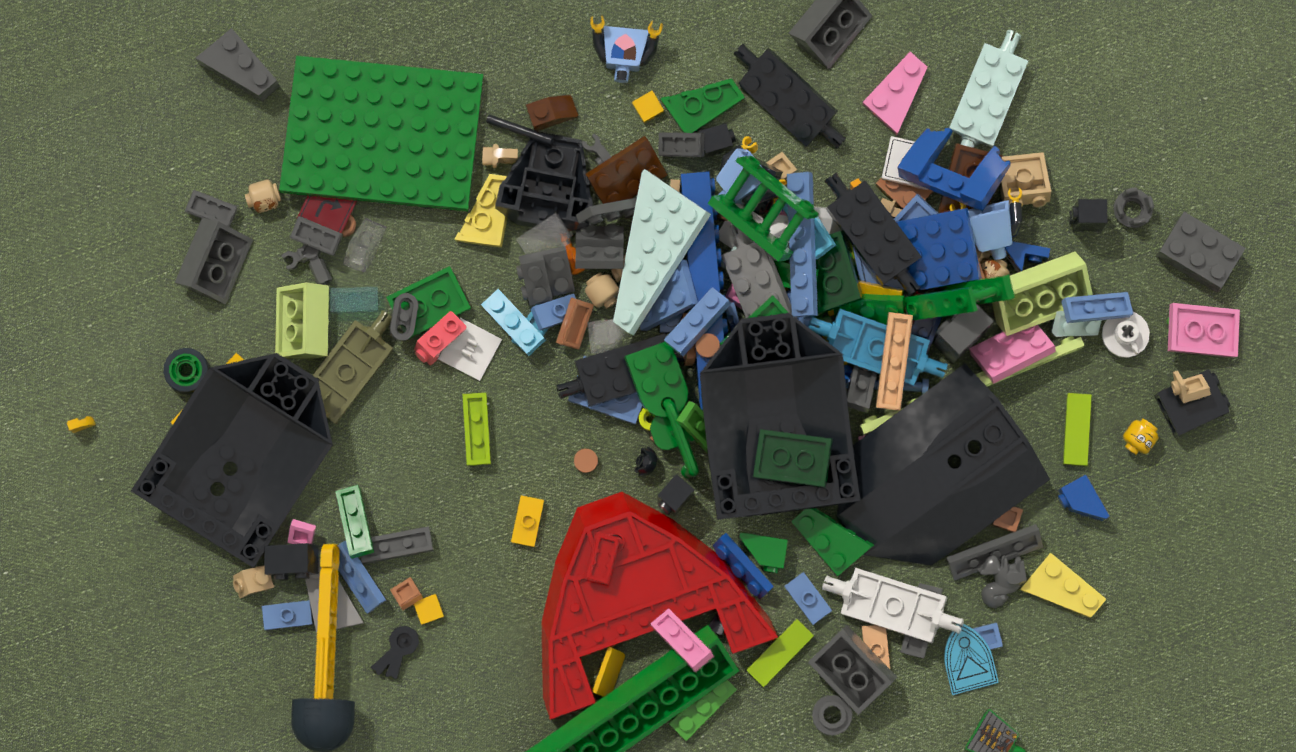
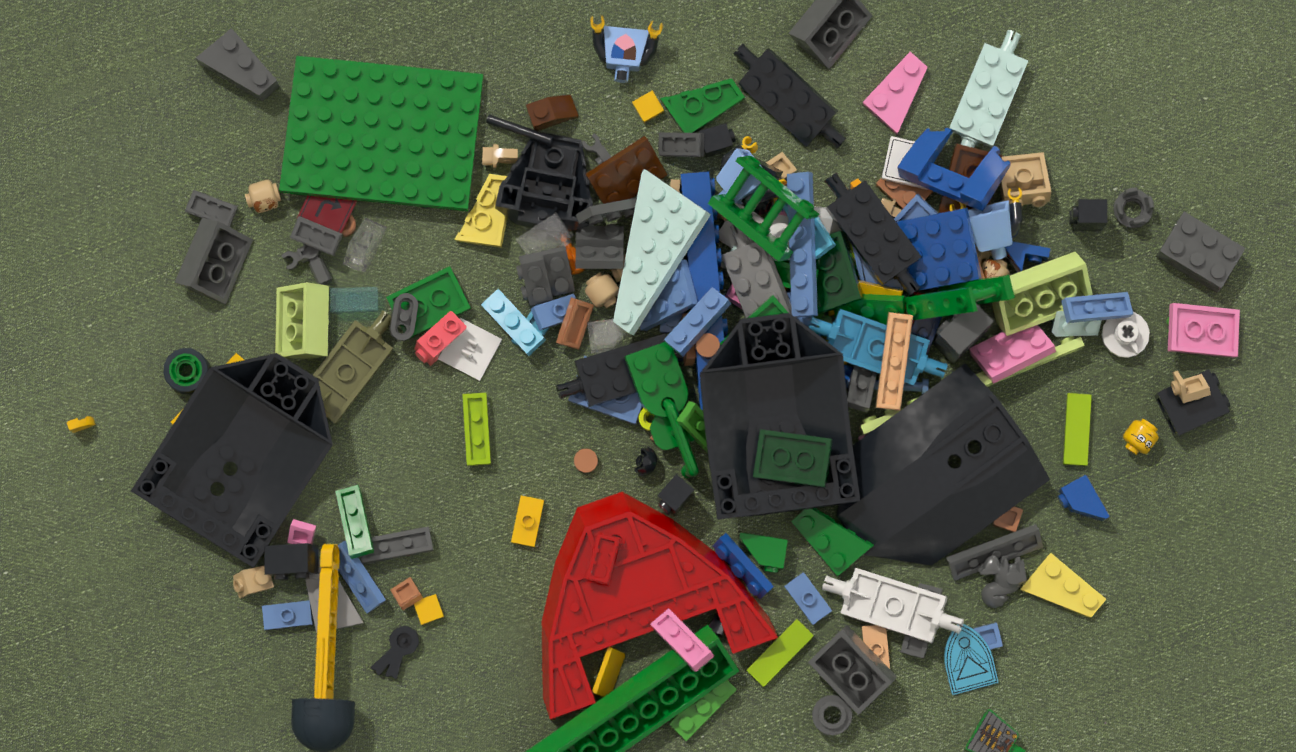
medium blue tile [725,302,739,331] -> none

